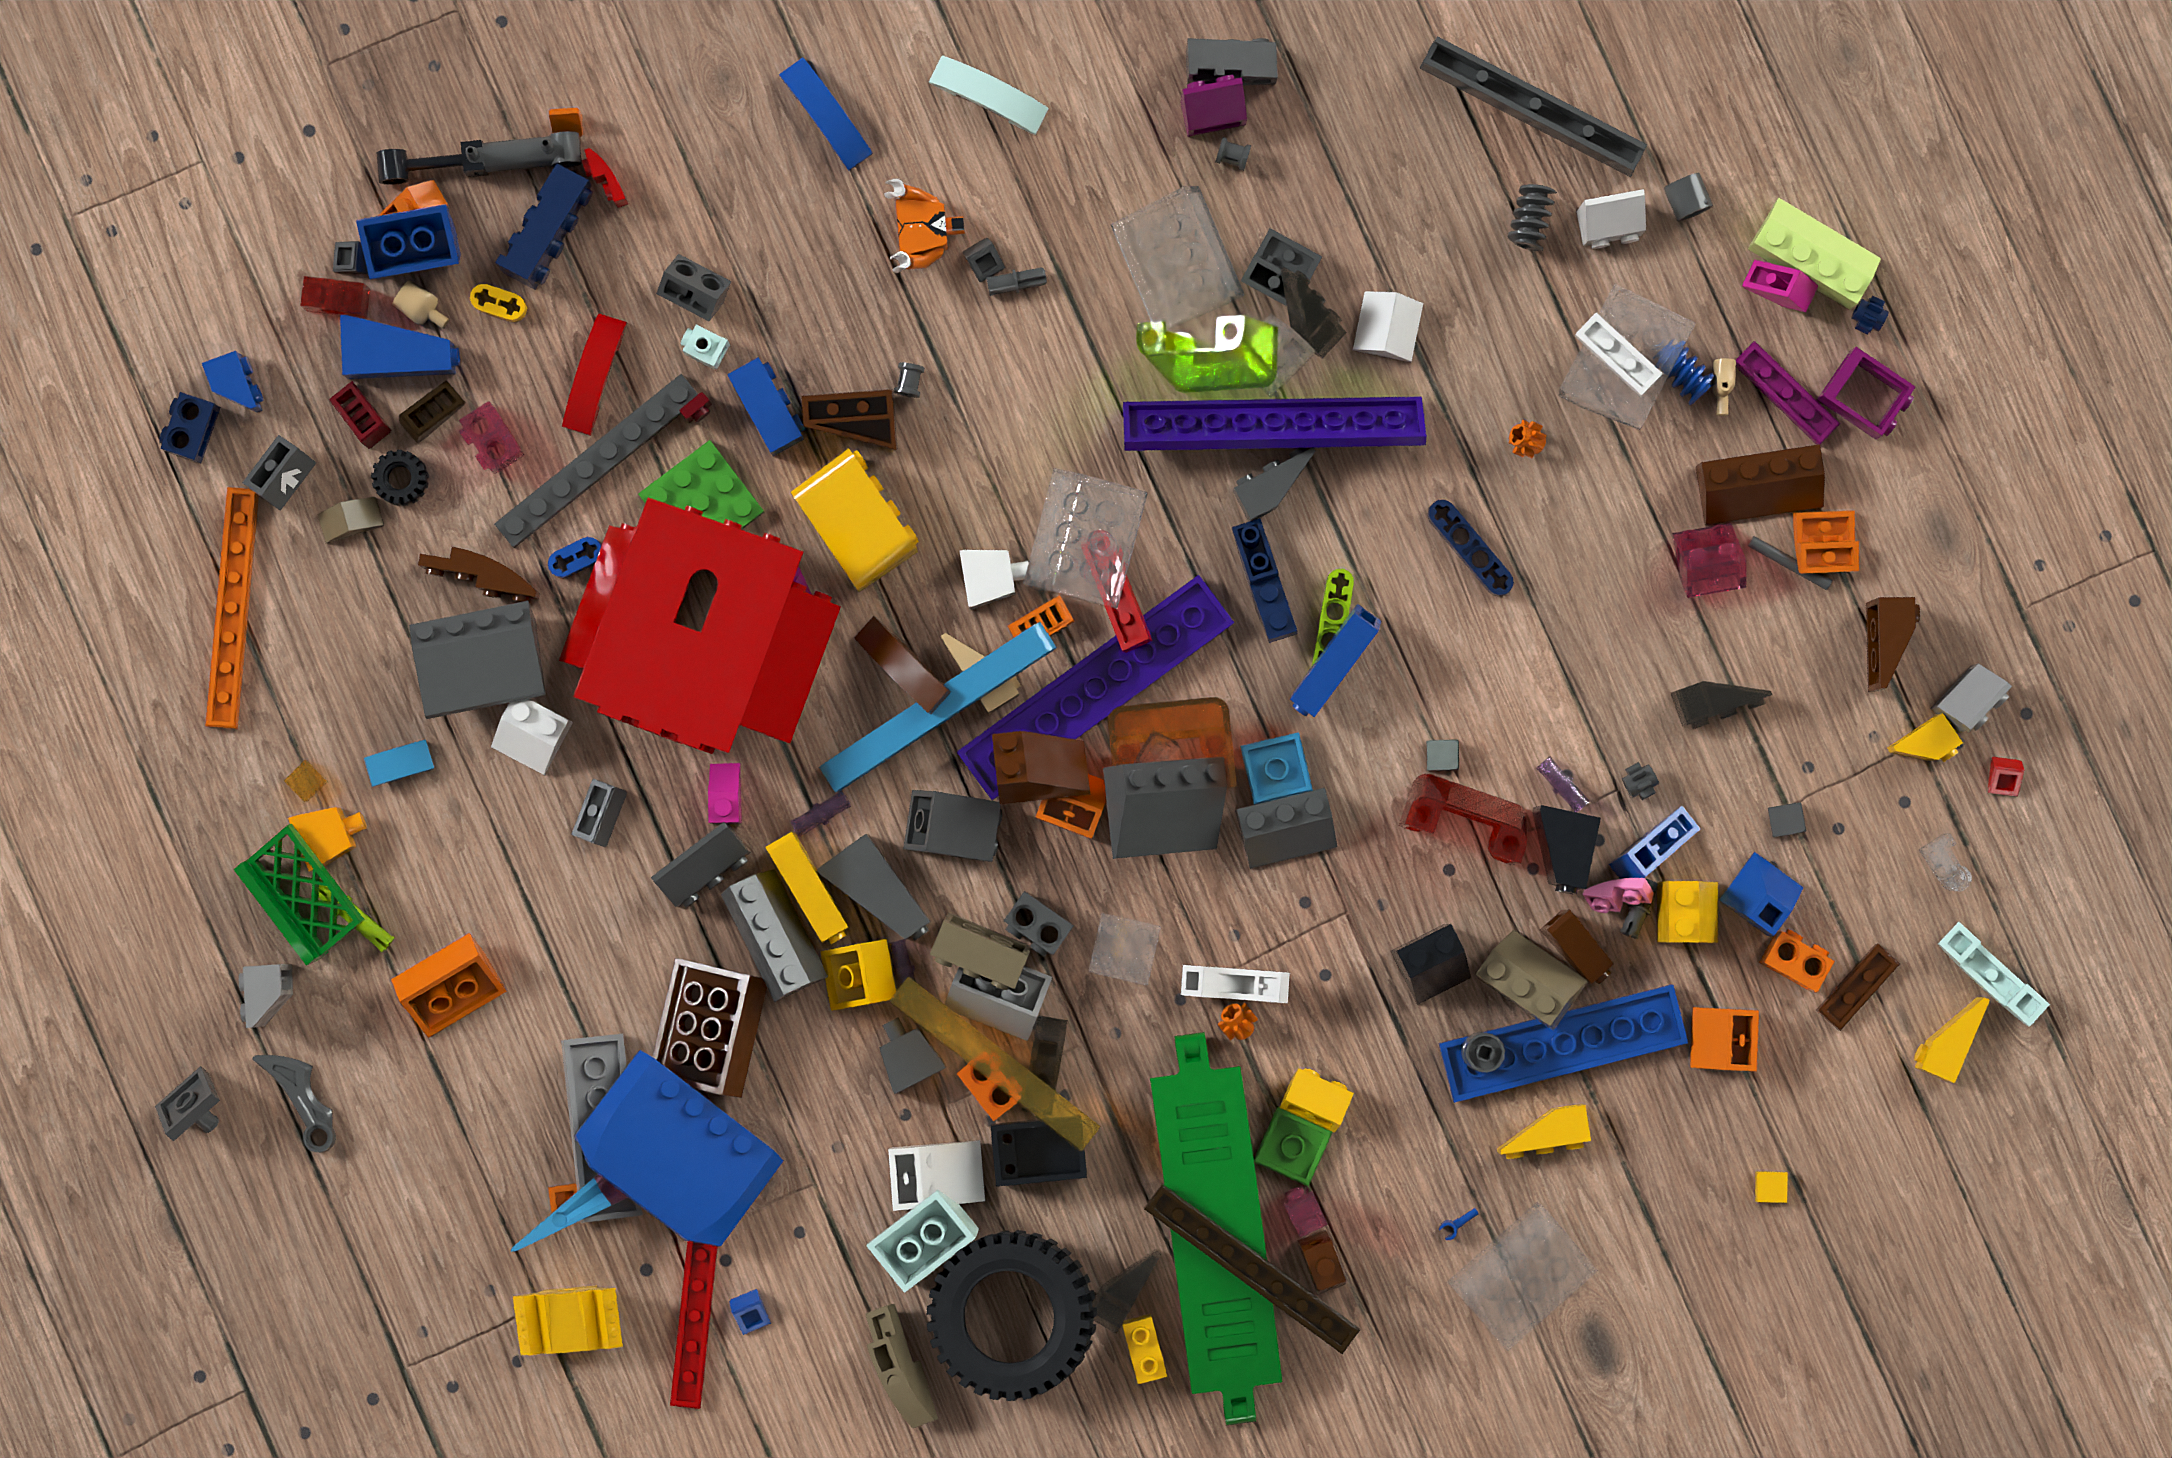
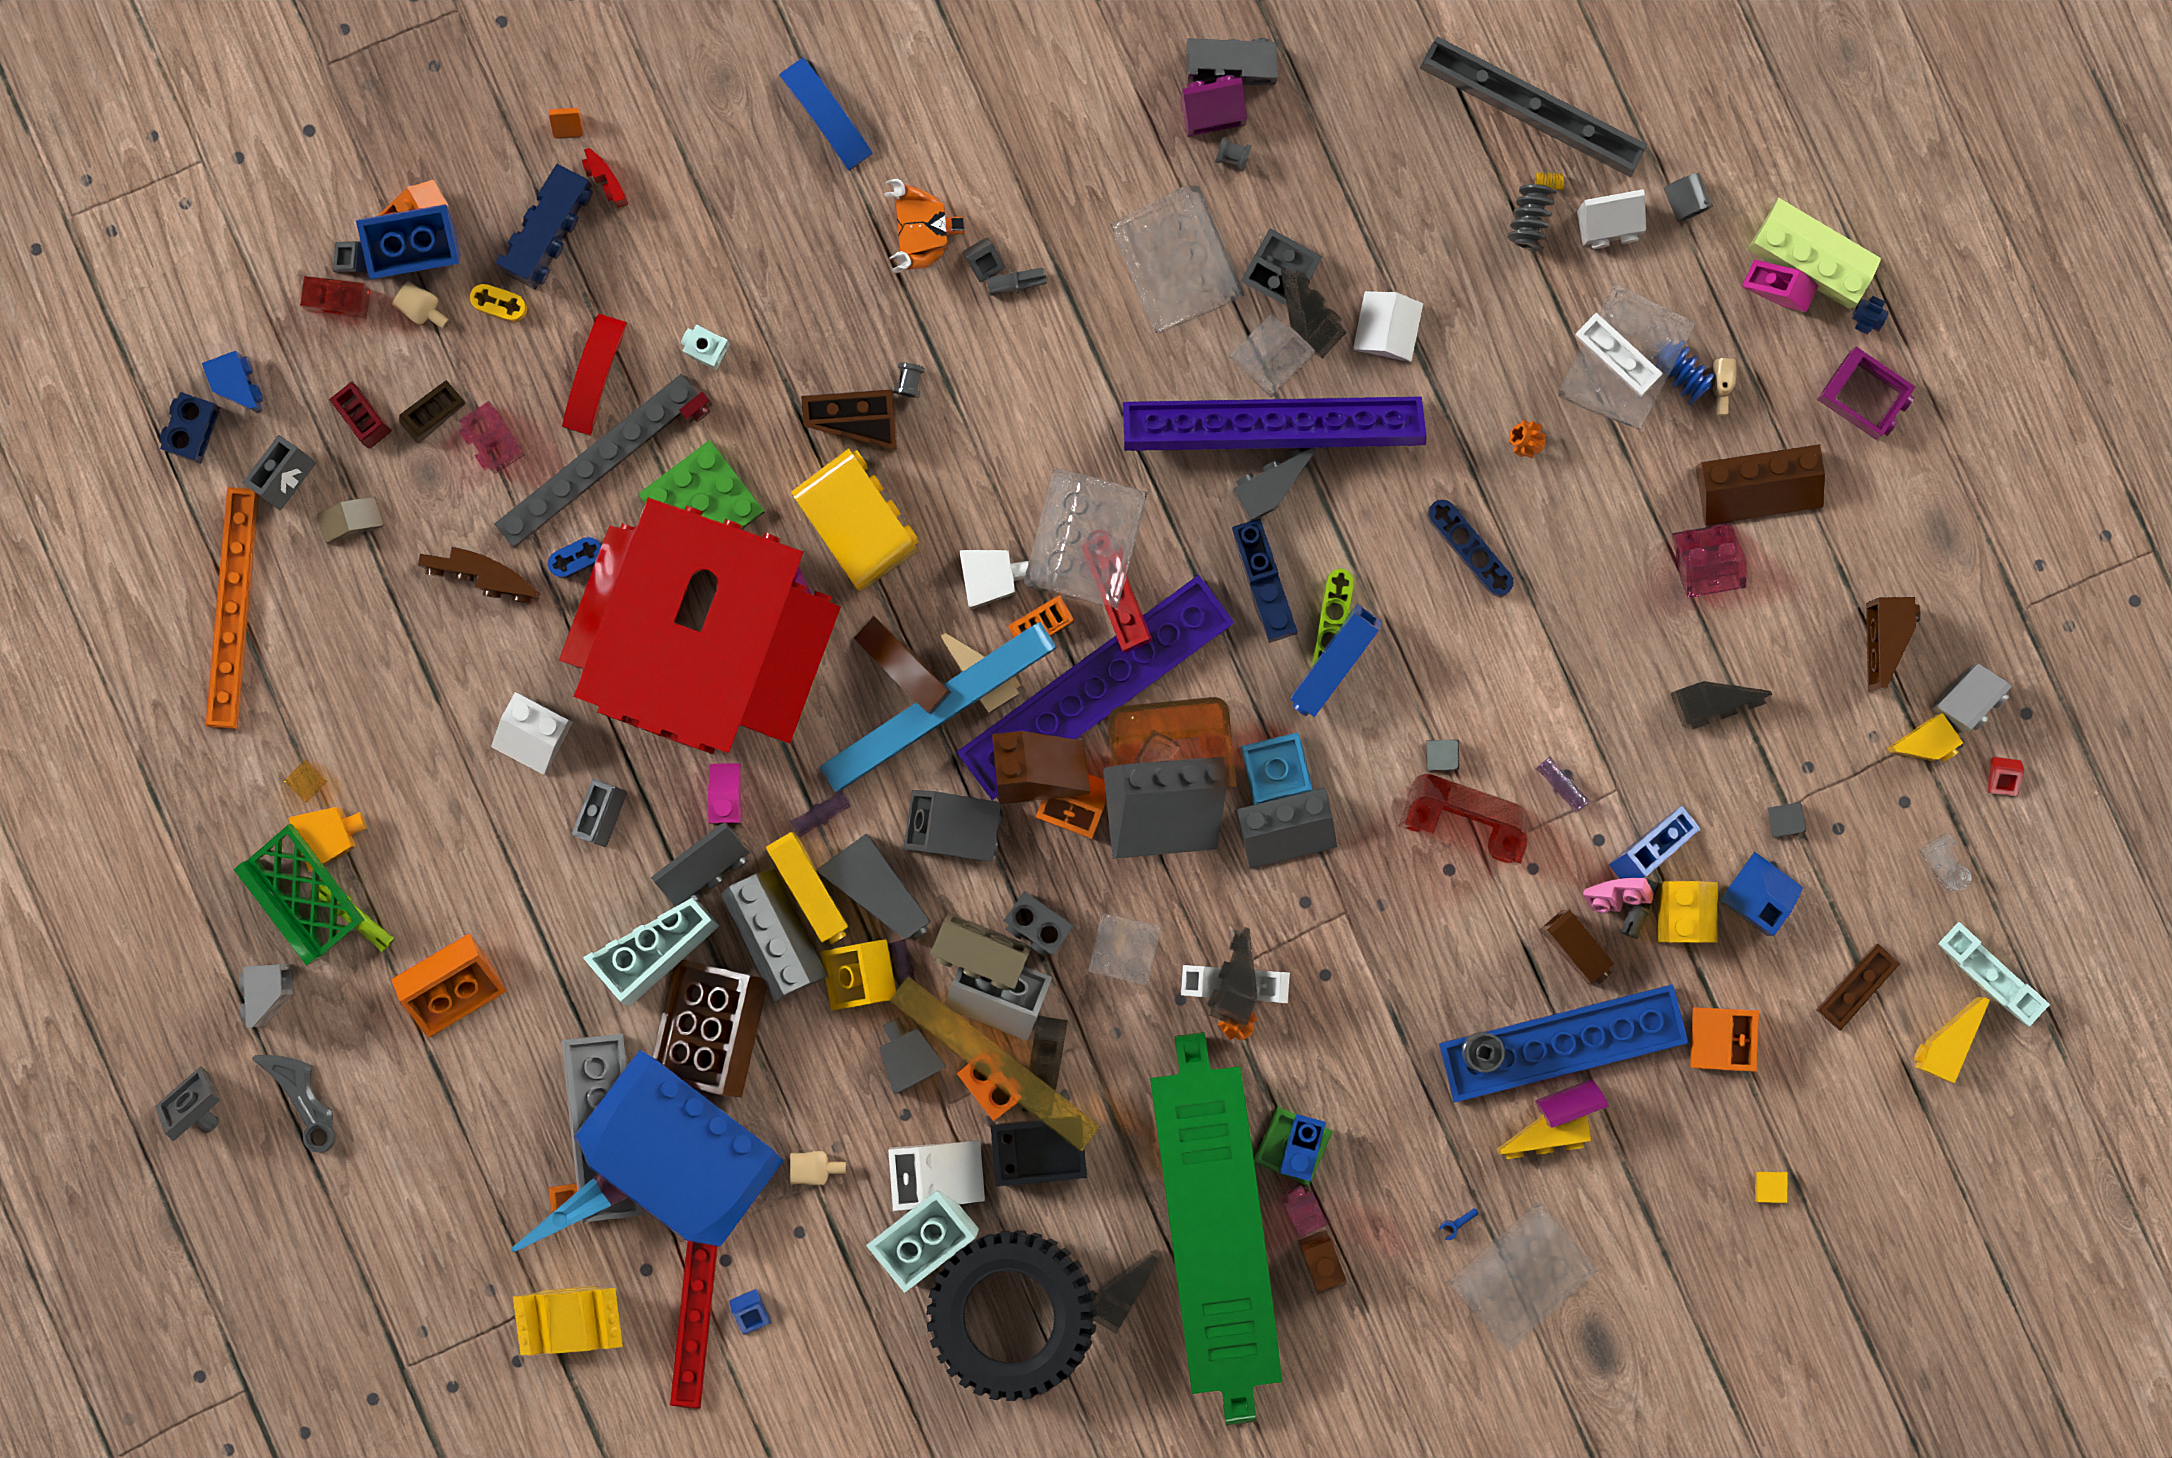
blue slope [340,315,460,379] -> none
dark azure slope [364,739,434,787] -> none
black tyre [371,450,429,506] -> none
piece [376,131,582,185] -> none
dark grey slope [409,601,546,719] -> none
dark grey brick [656,254,732,321] -> none
blue brick [727,357,805,456] -> none
dark tan slope [865,1304,938,1428] -> none
light aqua slope [929,56,1049,135] -> none
yellow brick [1122,1313,1167,1384] -> none
clear neon green windscreen [1136,315,1278,393] -> none
dark brown tile [1144,1184,1360,1354] -> none
yellow brick [1279,1068,1354,1133] -> none
black slope [1390,924,1471,1005] -> none
dark tan slope [1476,930,1588,1031] -> none
black slope [1532,805,1601,895] -> none
dark grey gear [1622,762,1659,800] -> none
magenta tile [1736,341,1841,445] -> none
dark grey bar [1748,536,1832,590] -> none
orange brick [1759,929,1835,993] -> none
orange slope [1793,510,1859,574] -> none
none -> light aqua wedge [582,898,720,1007]
none -> tan piece [790,1151,846,1185]
none -> clear smoke slope [1207,927,1258,1029]
none -> blue slope [1279,1114,1326,1181]
none -> yellow piece [1535,172,1564,190]
none -> magenta slope [1535,1080,1609,1128]

